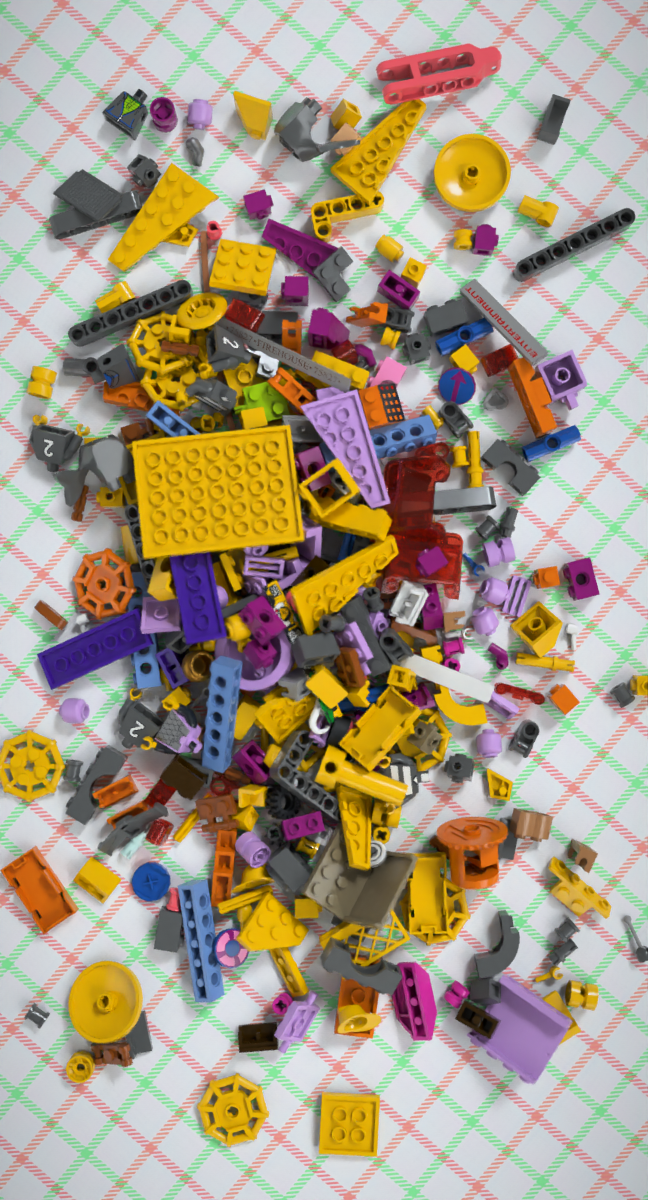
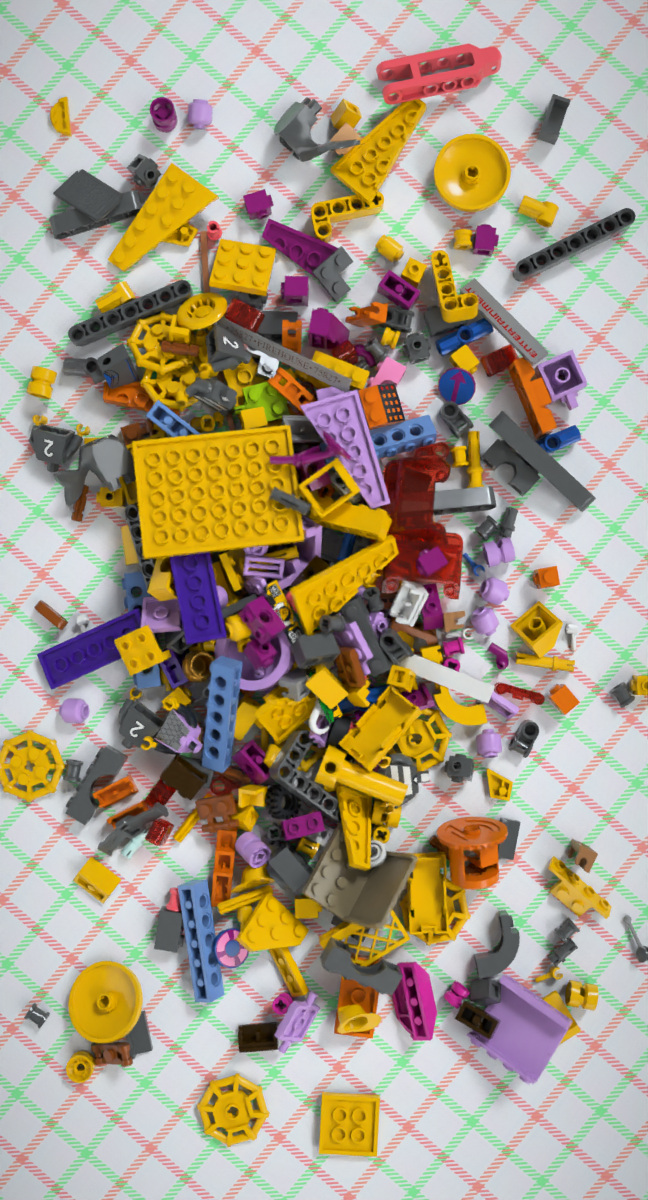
orange piece [1,846,79,934] -> none
orange plate [72,548,137,620] -> none
dark grey torso [102,89,148,140] -> none
blue tile [132,862,171,901] -> none
flat silver arm [186,137,204,167] -> none
yellow slope [233,91,273,140] -> none
dark tan brick [407,721,443,755] -> none
yellow pin [421,405,444,430] -> none
light grey tile [483,386,509,411] -> none
lavender tile [501,575,532,617] -> none
medium nougat brick [509,808,553,842] -> none
magenta brick [563,557,600,601] -> none
none -> yellow tile [50,97,72,136]
none -> yellow bracket [114,625,172,676]
none -> magenta dish [270,430,352,466]
none -> dark grey pin [270,487,311,516]
none -> dark grey bush [364,337,389,362]
none -> yellow beam [431,250,478,323]
none -> dark grey beam [489,411,596,512]

